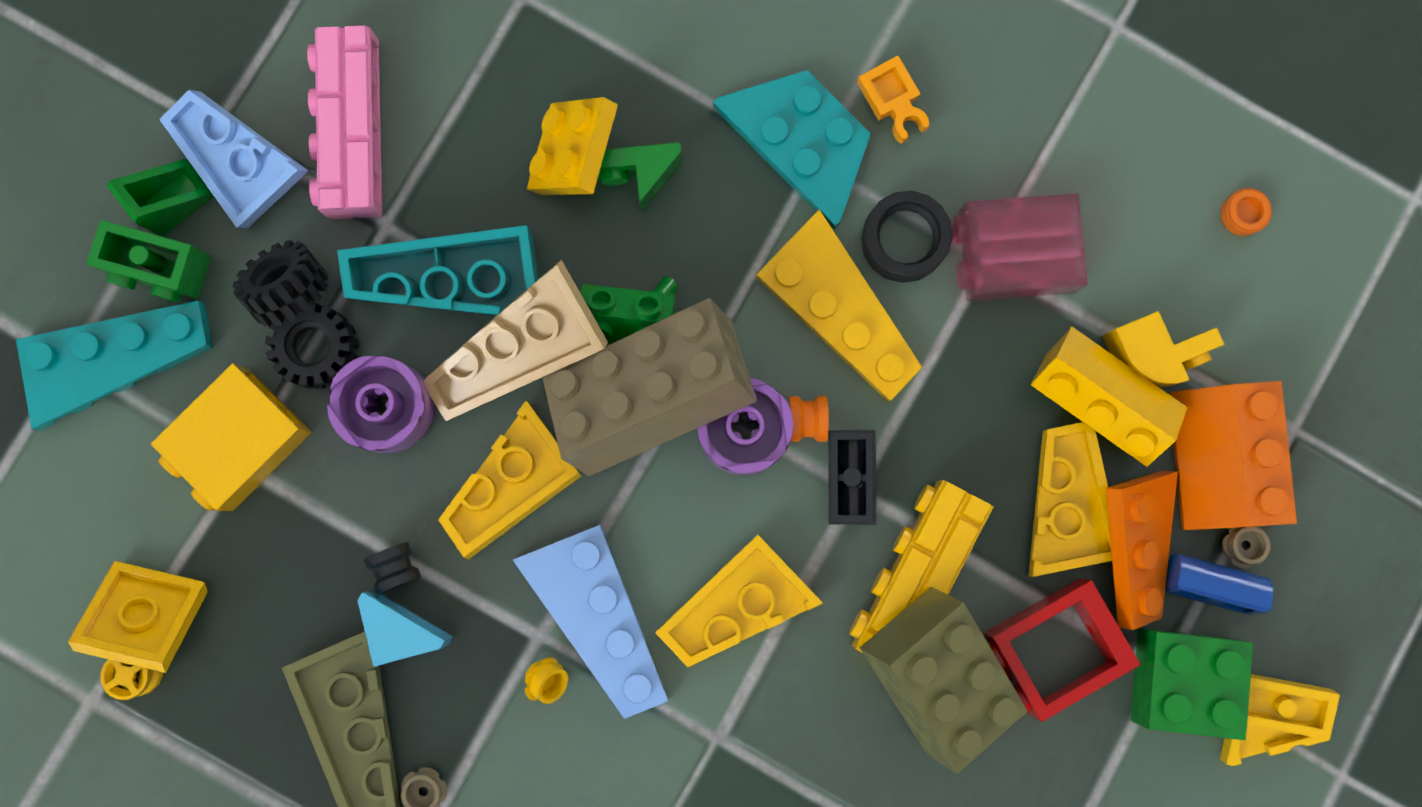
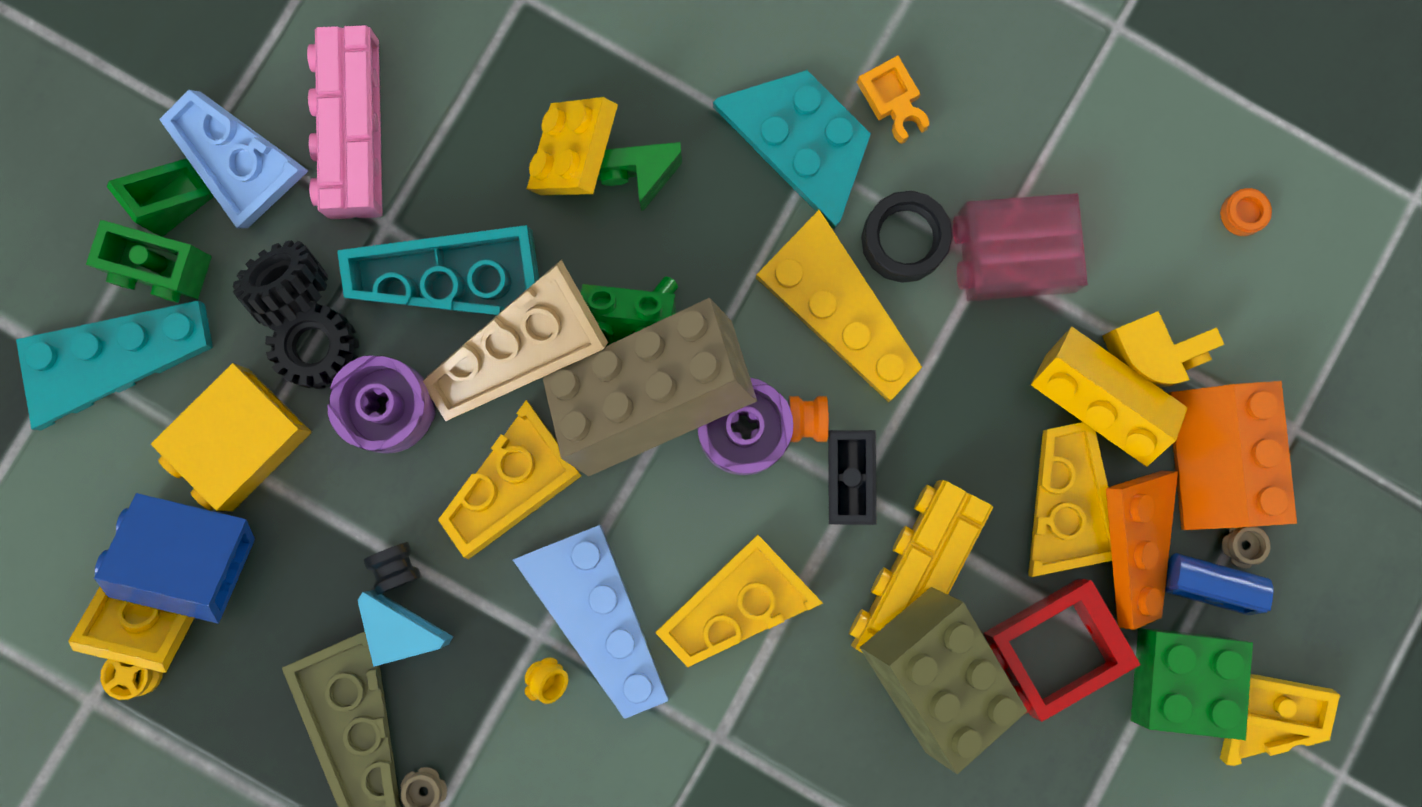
none -> blue brick [94,493,255,624]

